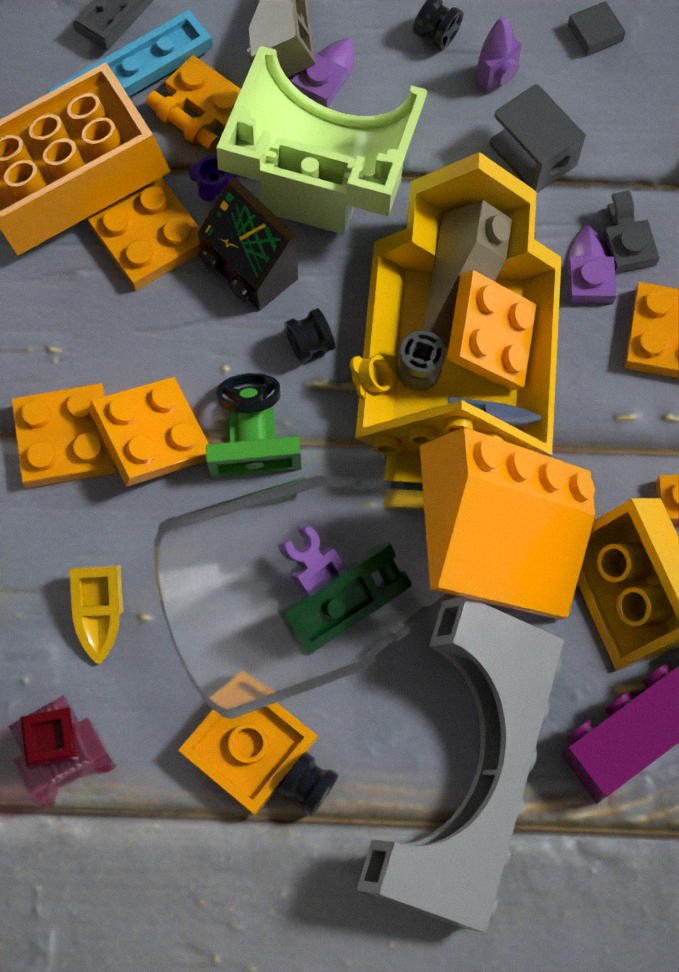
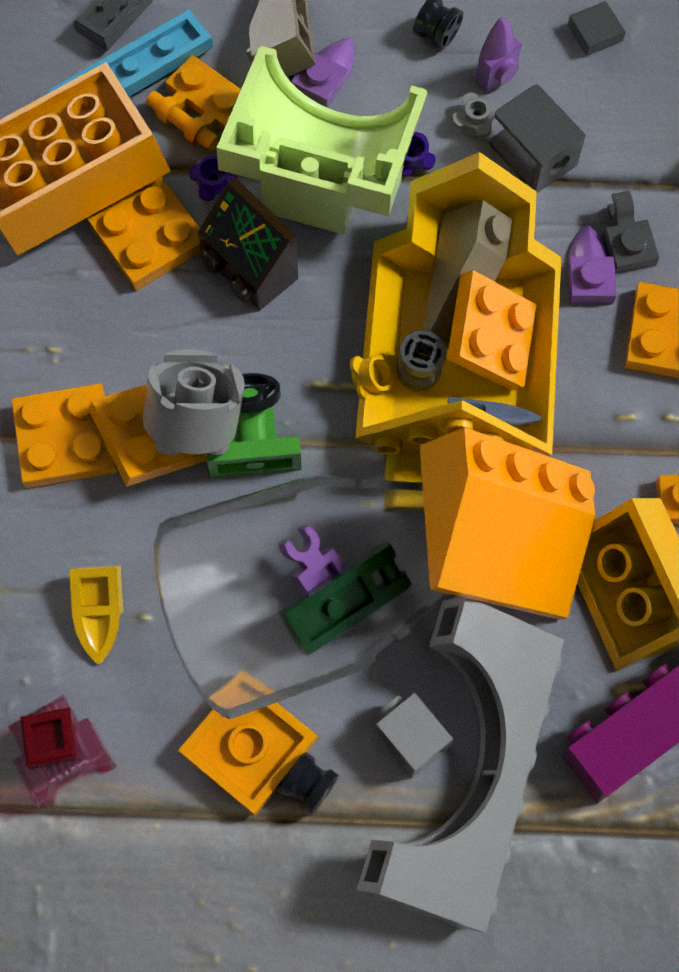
black wheel [284,308,336,363] -> none
none -> light grey brick [143,349,245,455]
none -> light grey brick [375,693,453,778]
none -> dark purple plate [402,132,436,177]
none -> light grey plate [452,92,501,137]

